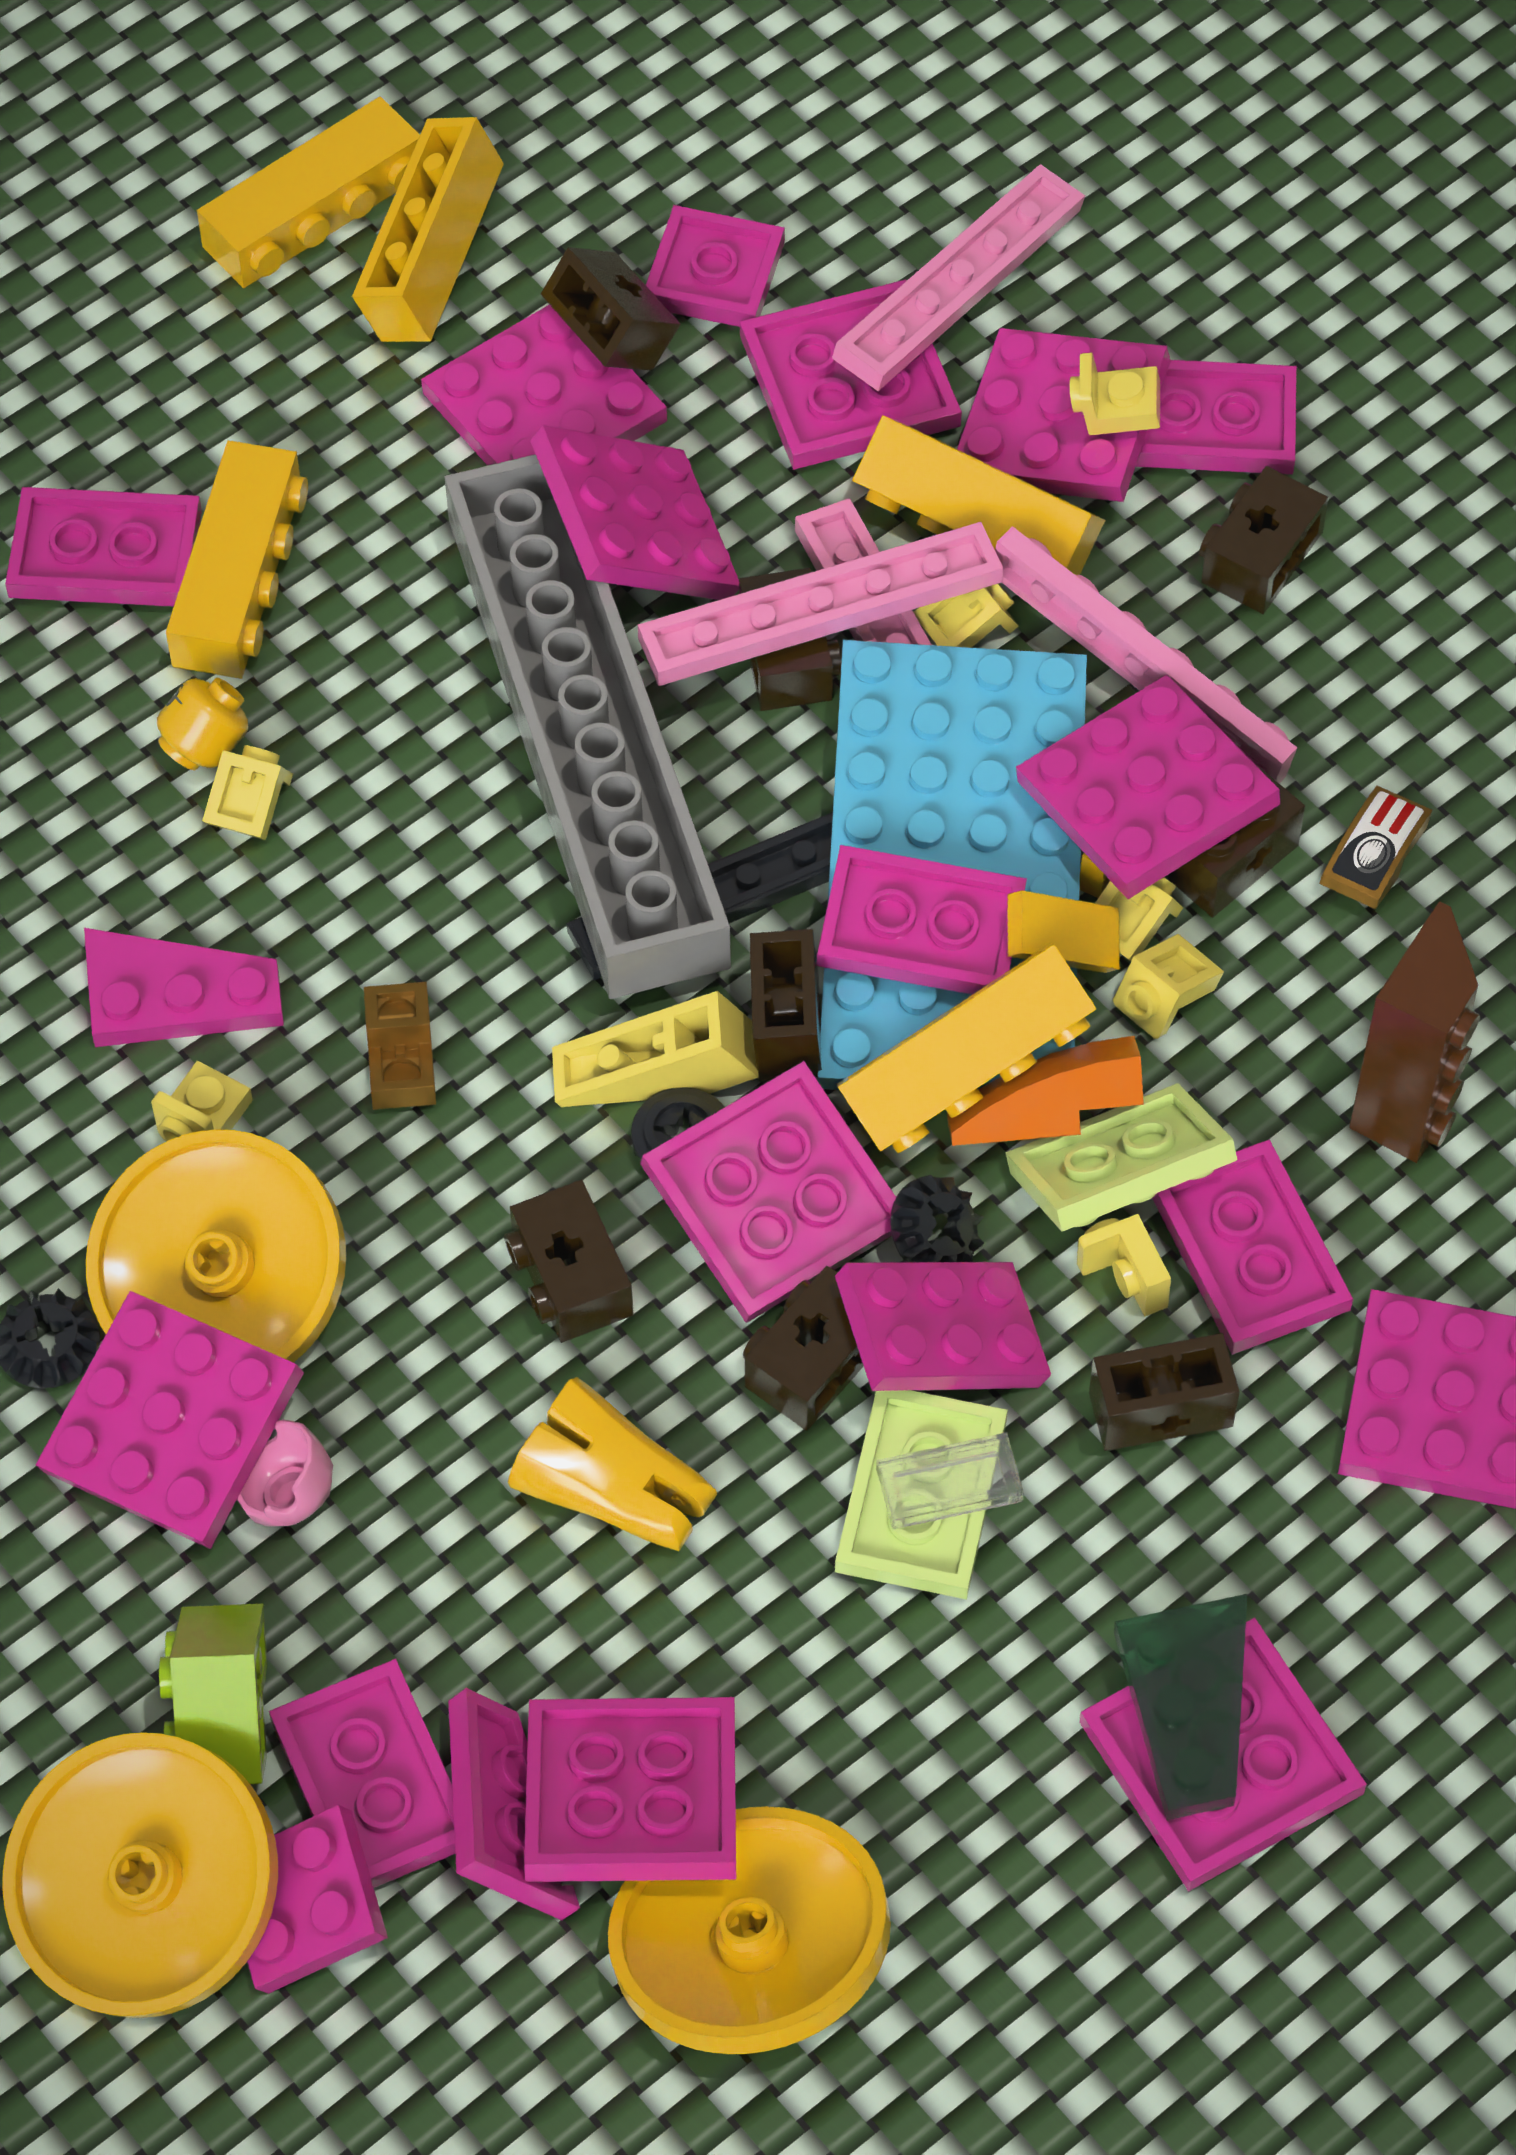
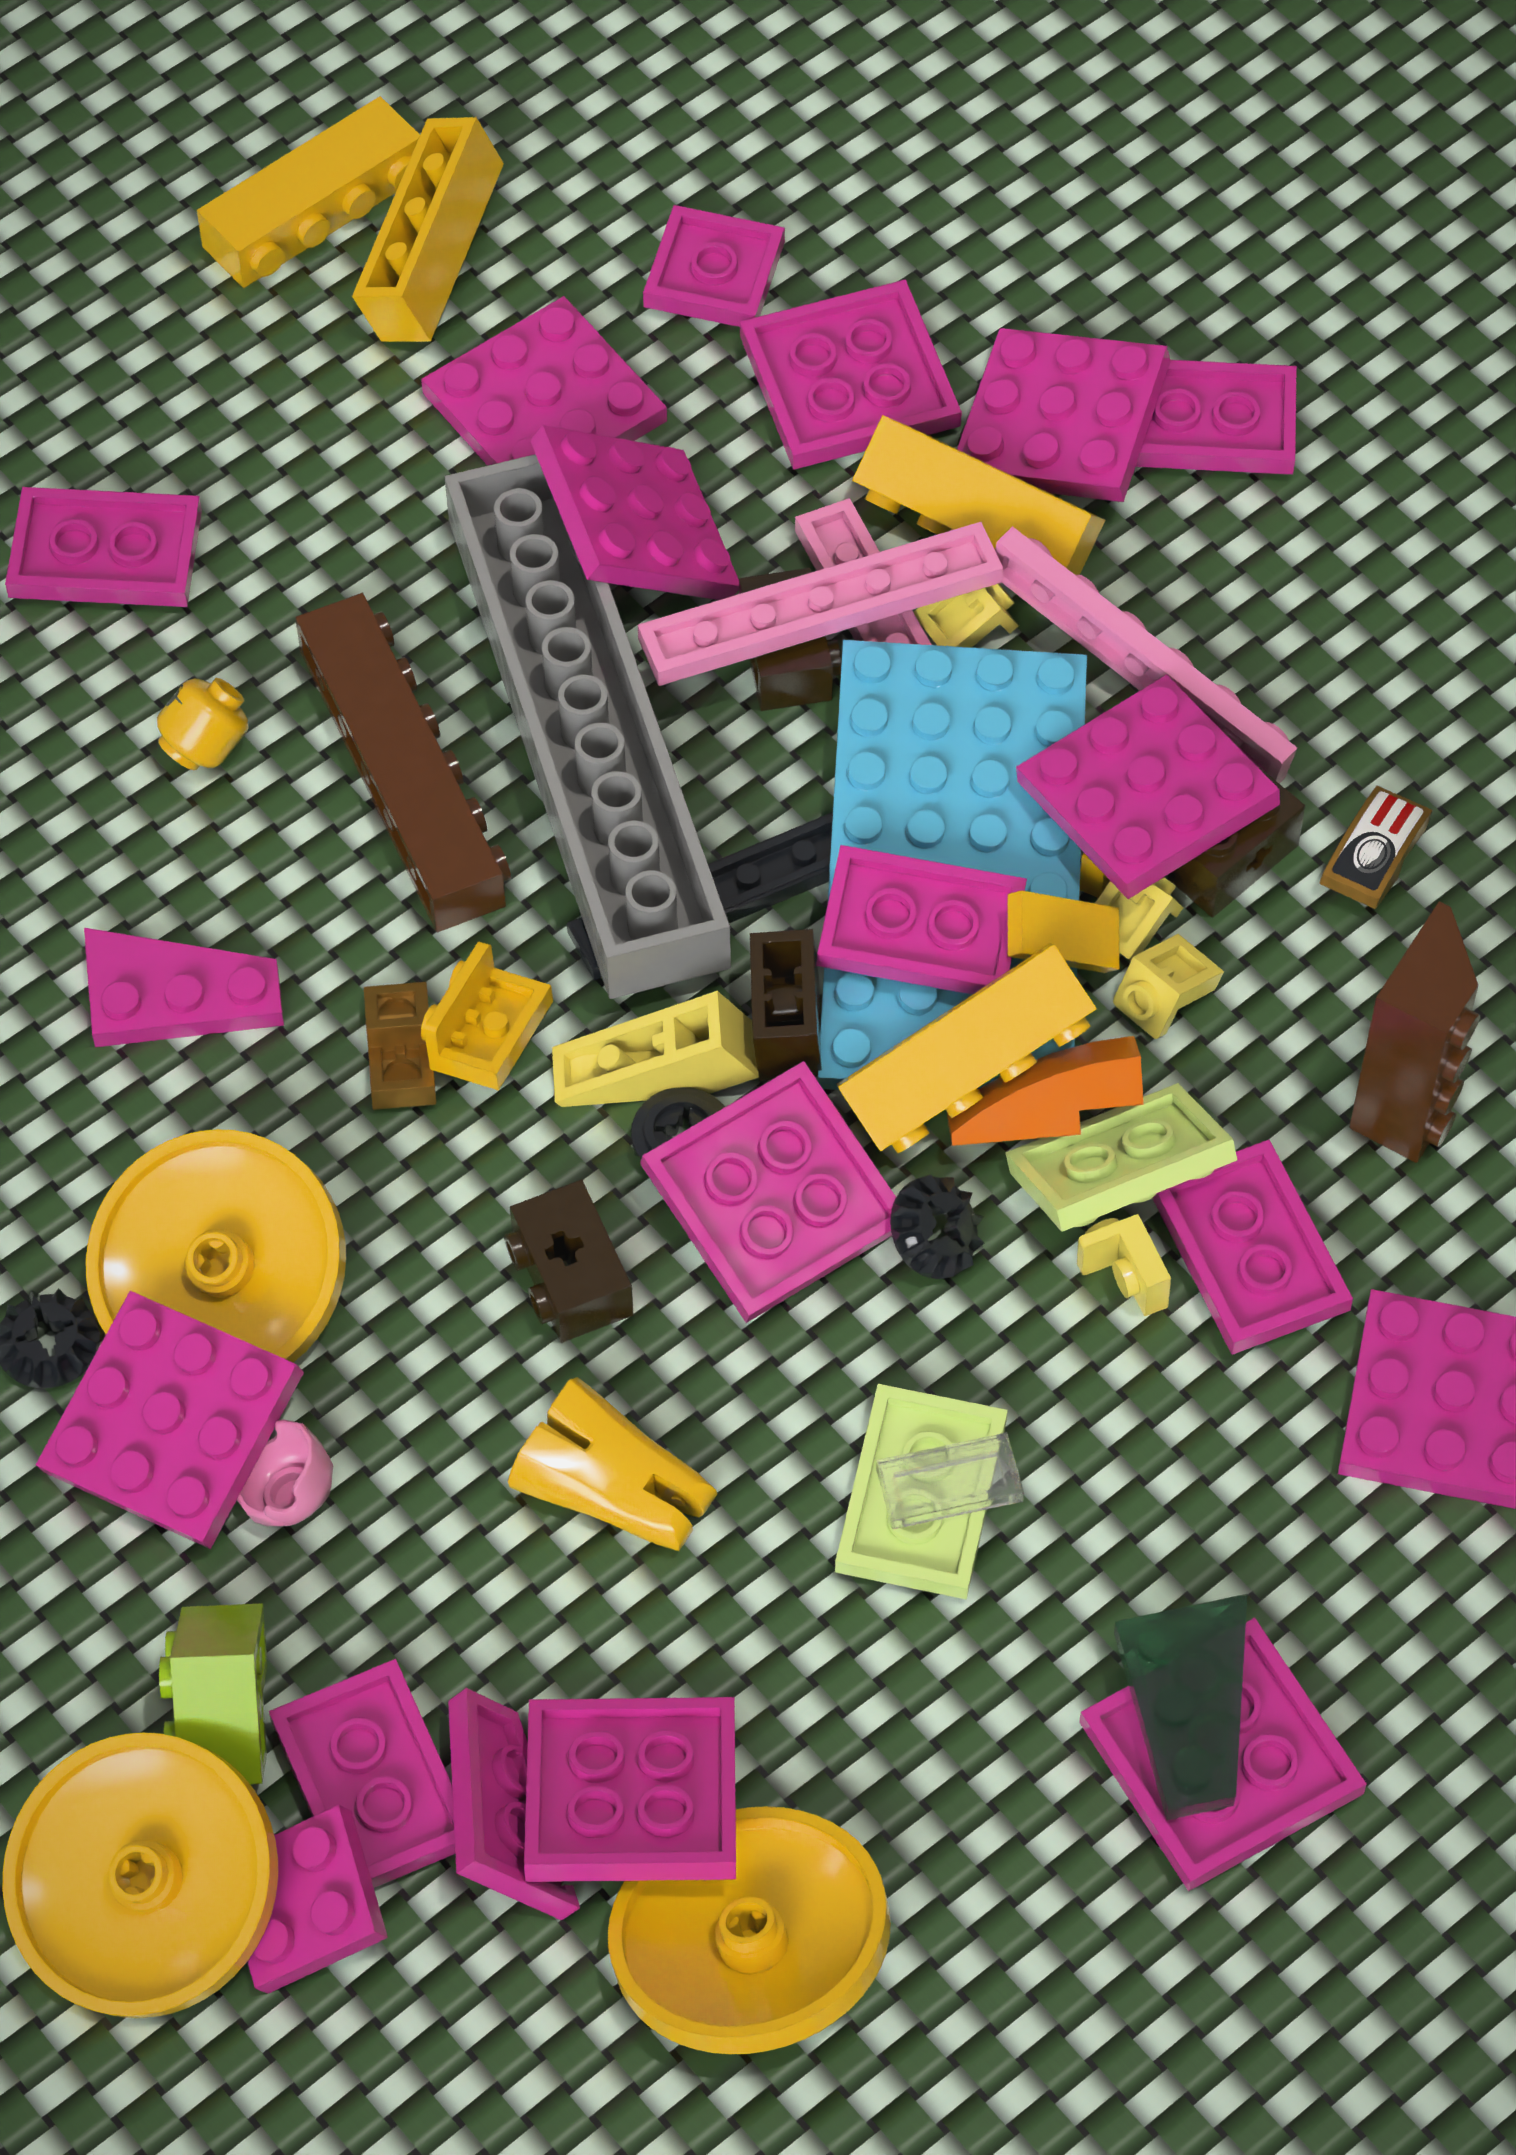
light yellow bracket [151,1061,253,1141] -> none
yellow brick [166,440,308,679] -> none
light yellow bracket [202,745,293,840] -> none
dark brown brick [541,247,681,371] -> none
dark brown brick [743,1265,864,1431] -> none
bright pink plate [832,164,1085,391] -> none
dark pink plate [835,1262,1051,1391] -> none
light yellow bracket [1070,352,1160,435] -> none
dark brown brick [1089,1333,1240,1451] -> none
dark brown brick [1199,466,1328,615] -> none
none -> reddish brown brick [295,593,511,933]
none -> yellow bracket [421,941,553,1091]

